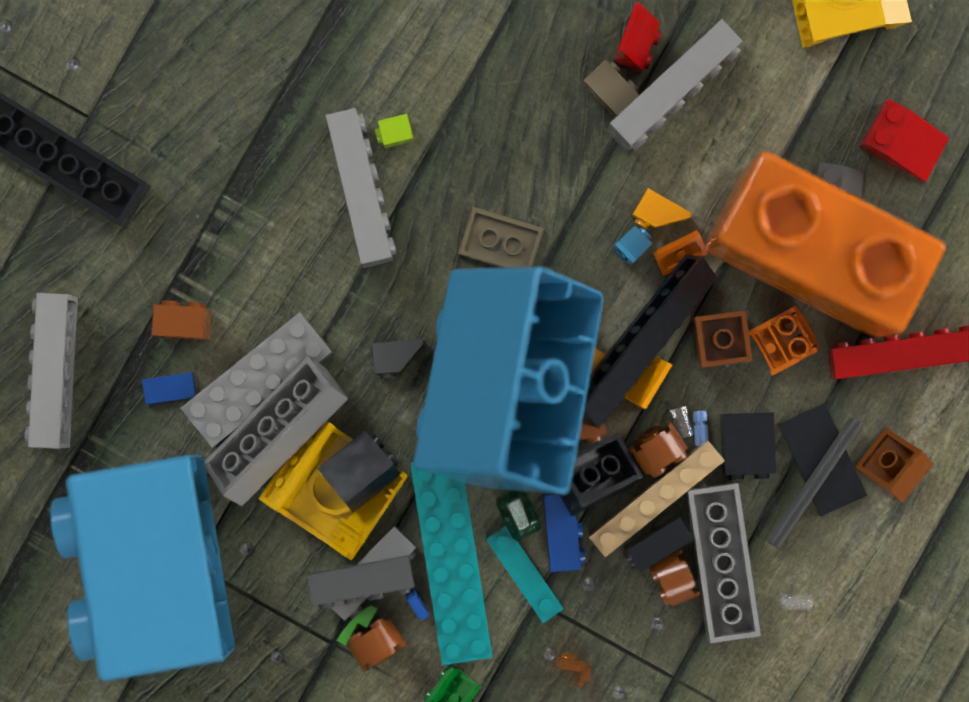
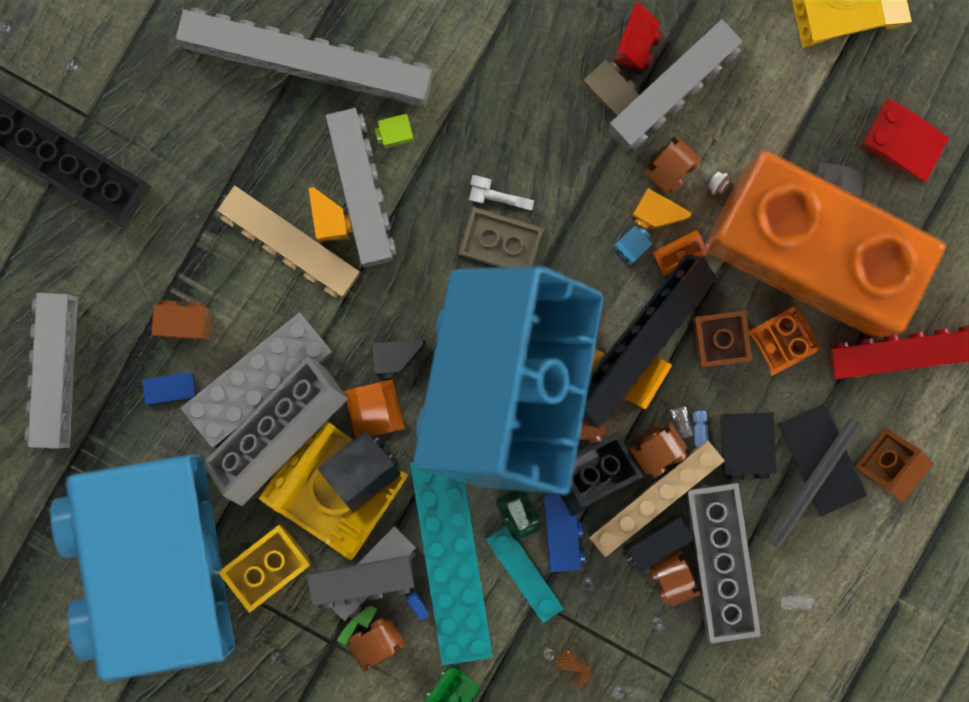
none -> light grey brick [176,8,433,108]
none -> tan brick [217,185,361,298]
none -> yellow brick [218,523,312,613]
none -> light orange slope [309,187,354,243]
none -> orange slope [344,380,405,438]
none -> white brick [469,175,534,210]
none -> dark orange brick [642,135,701,193]
none -> white plate [708,172,730,196]

